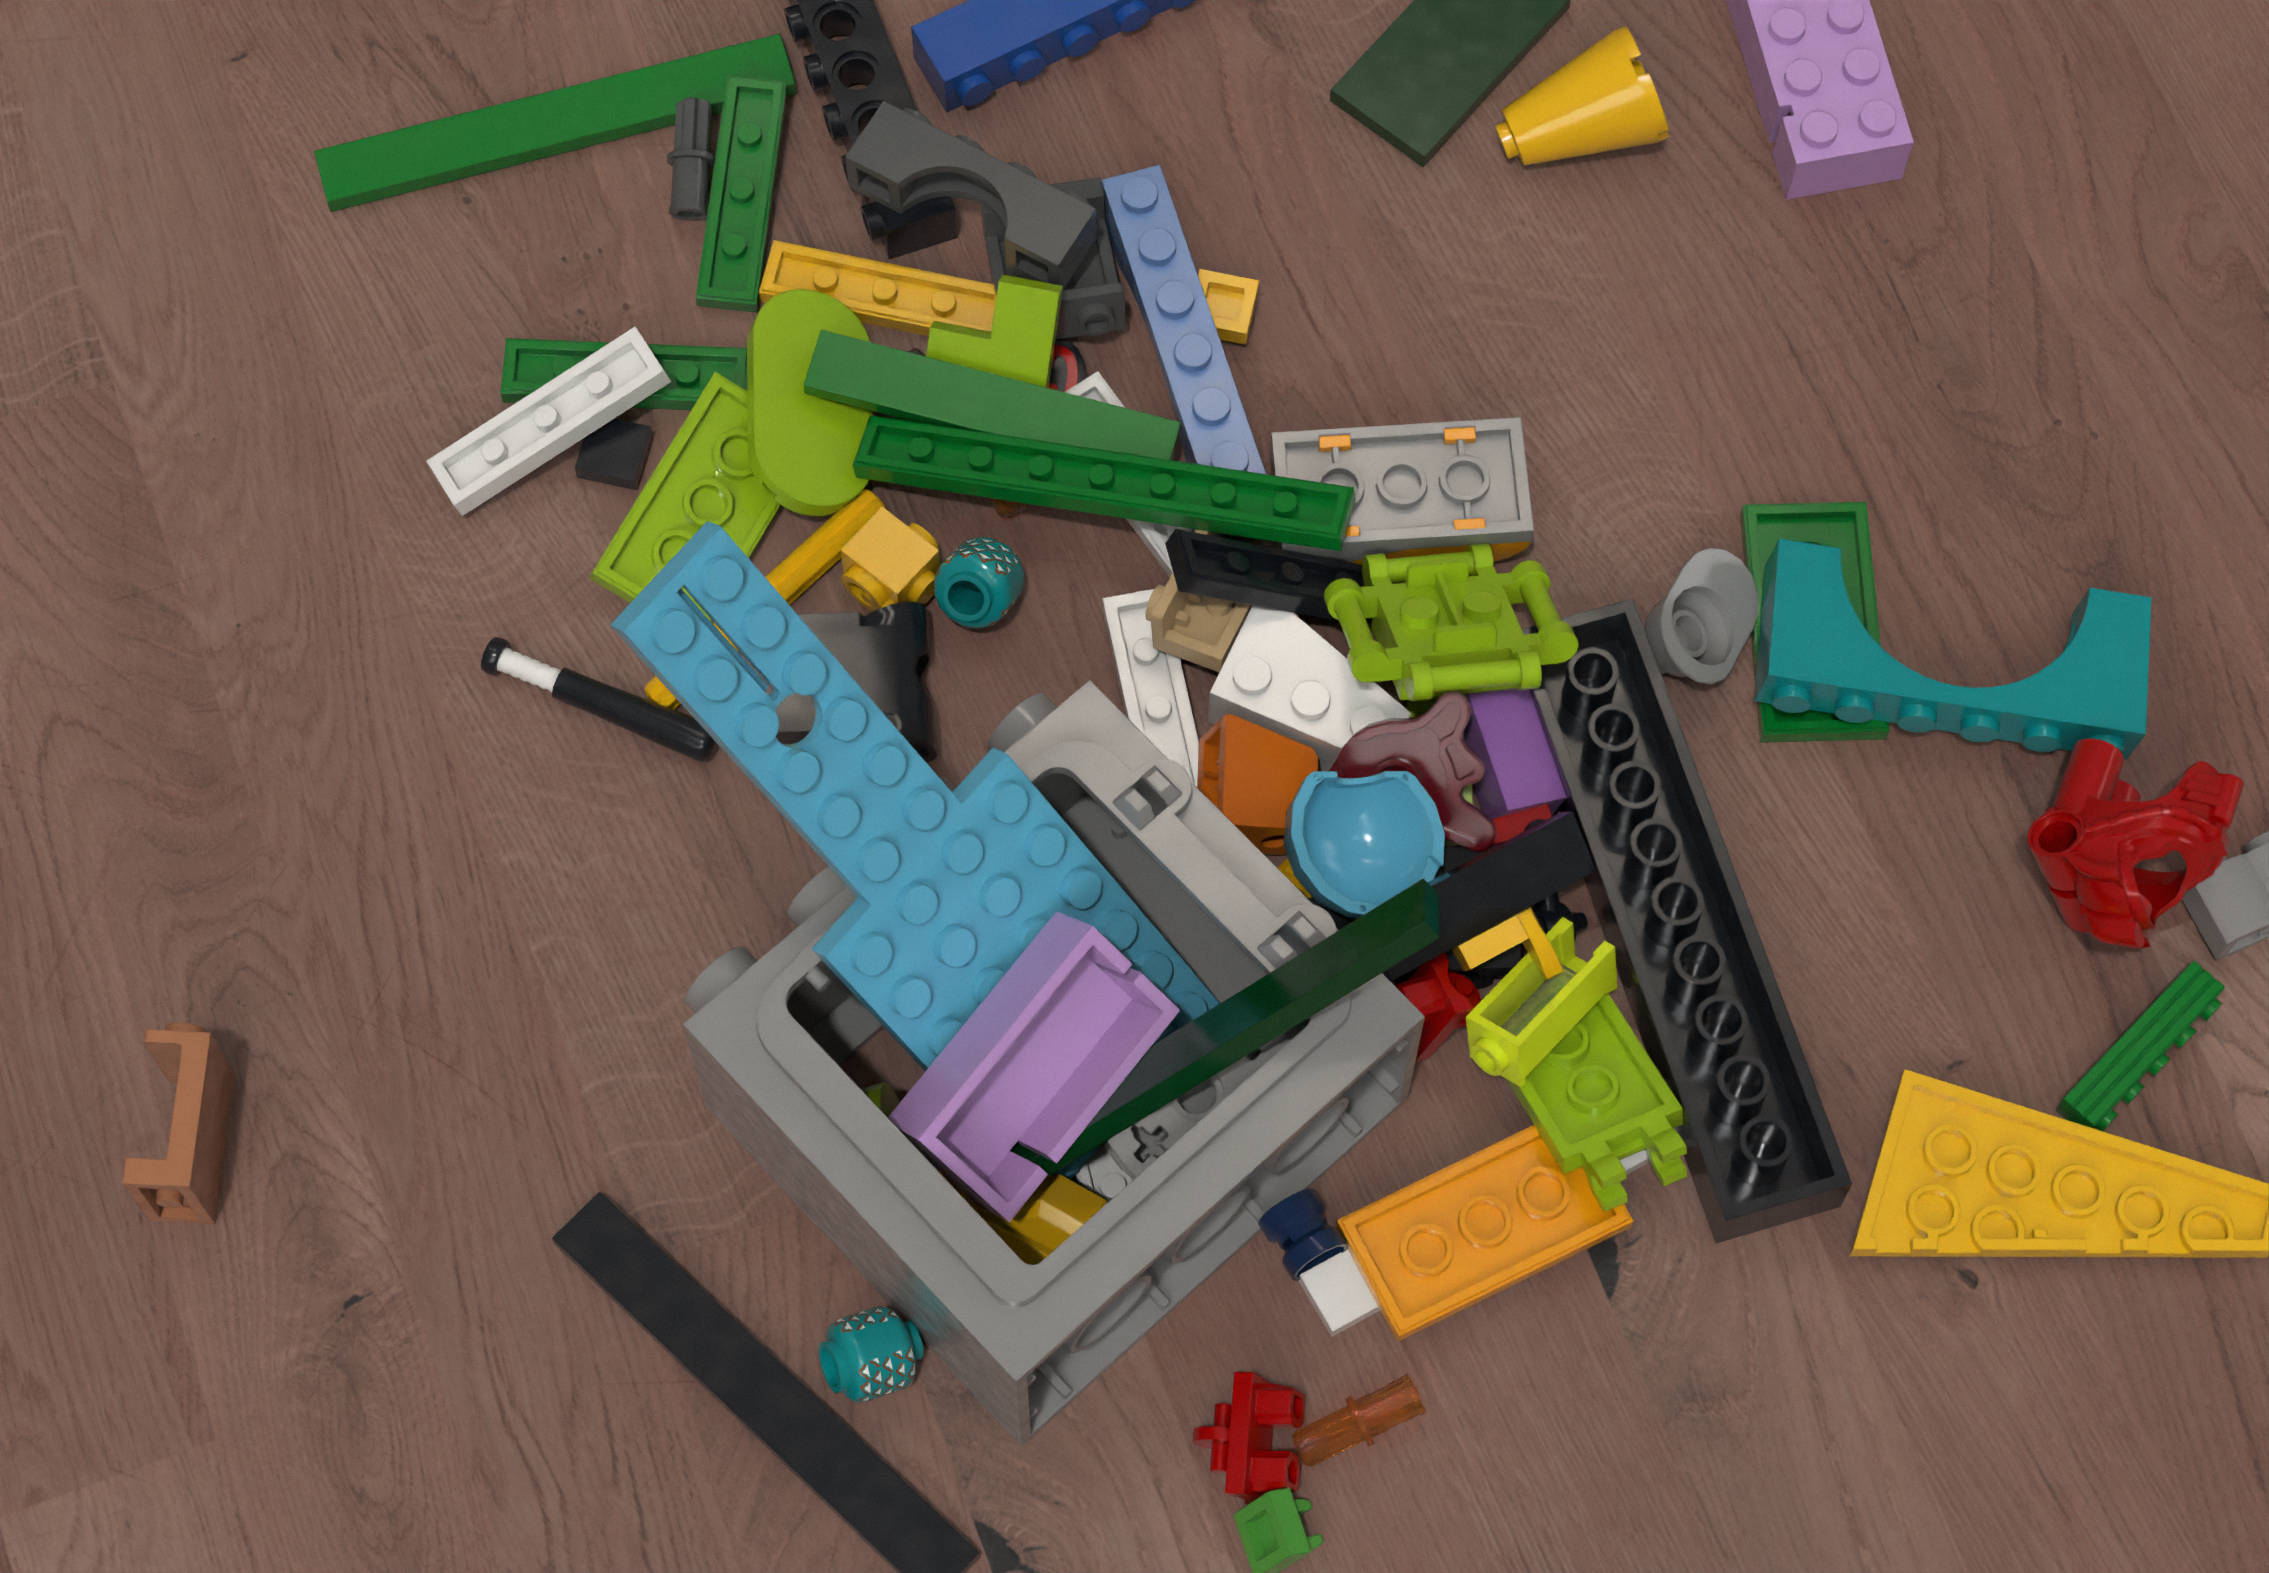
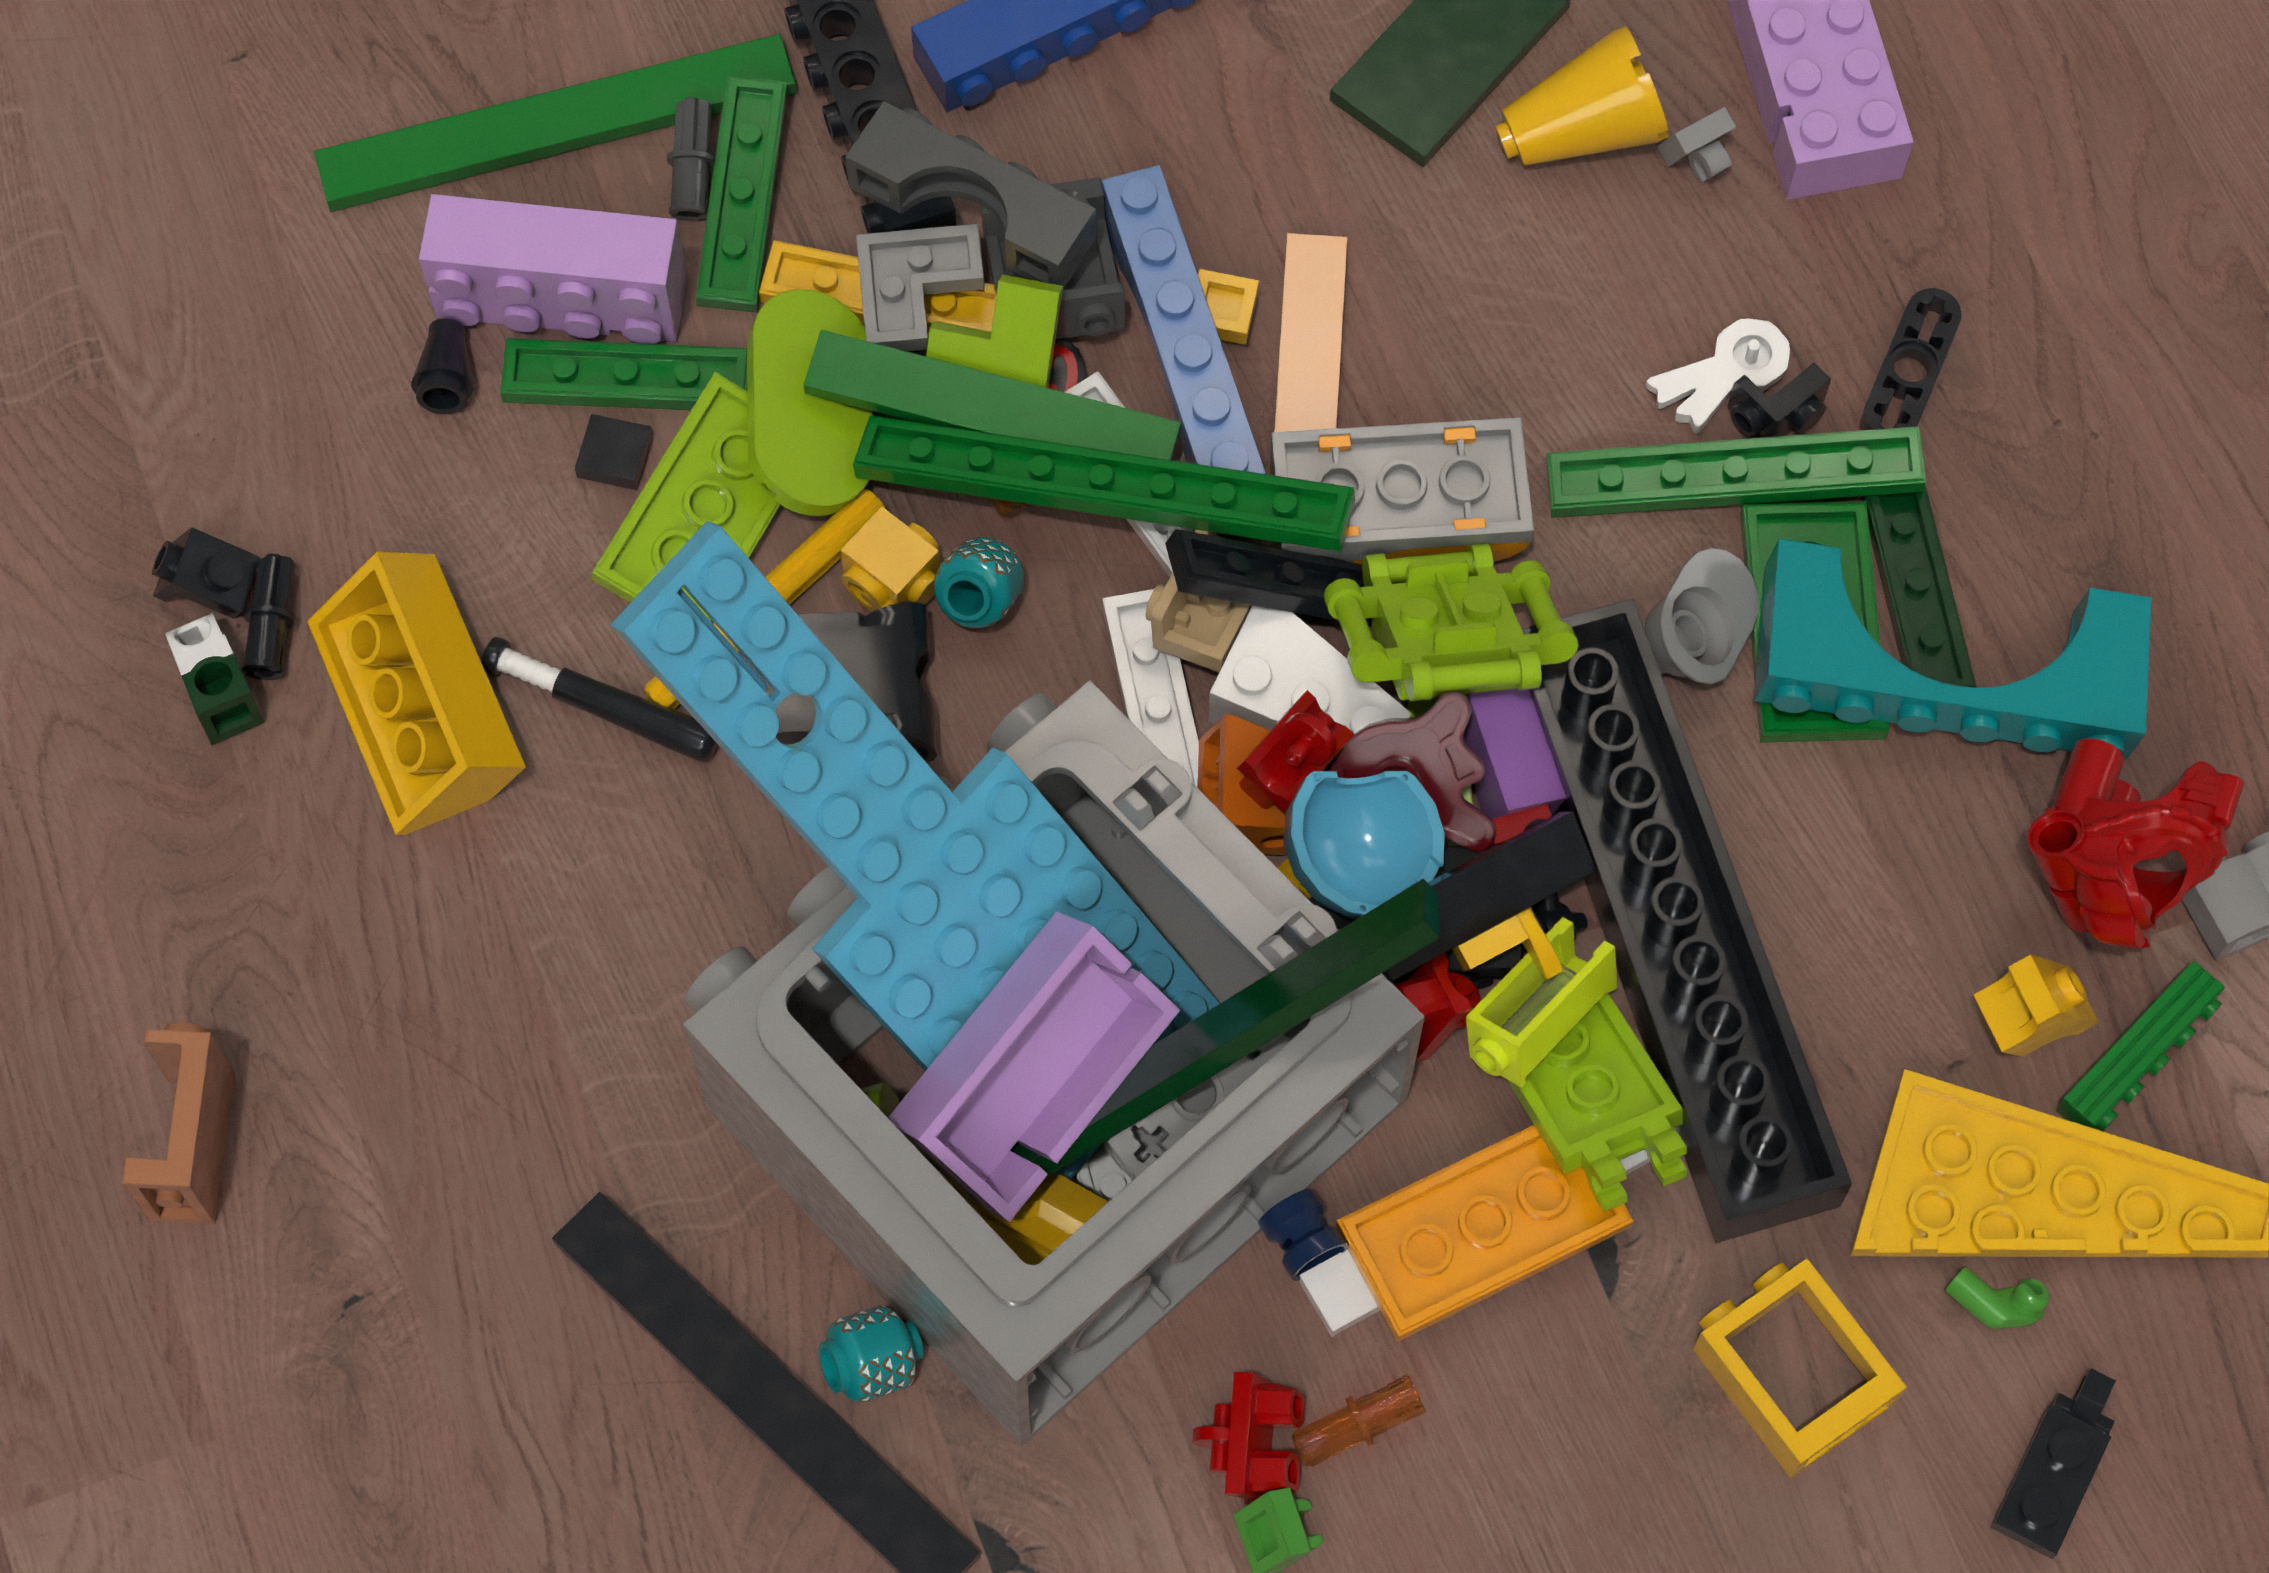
white plate [426,327,671,516] -> none
none -> black bracket [152,527,261,618]
none -> dark green leg [165,613,265,745]
none -> black axle [241,553,296,680]
none -> yellow slope [307,552,526,835]
none -> black cone [411,318,473,414]
none -> lavender piece [419,194,688,344]
none -> light grey plate [856,224,984,351]
none -> red hips [1237,690,1354,813]
none -> light nougat tile [1274,233,1348,432]
none -> green tile [1546,426,1926,518]
none -> white piece [1646,318,1790,435]
none -> light grey tile [1657,107,1736,183]
none -> yellow window [1693,1258,1907,1478]
none -> black bracket [1727,363,1831,438]
none -> black beam [1860,288,1962,431]
none -> dark green tile [1860,486,1977,688]
none -> bright green arm [1945,1266,2050,1329]
none -> yellow brick [1973,954,2100,1057]
none -> black hinge [1991,1368,2116,1559]

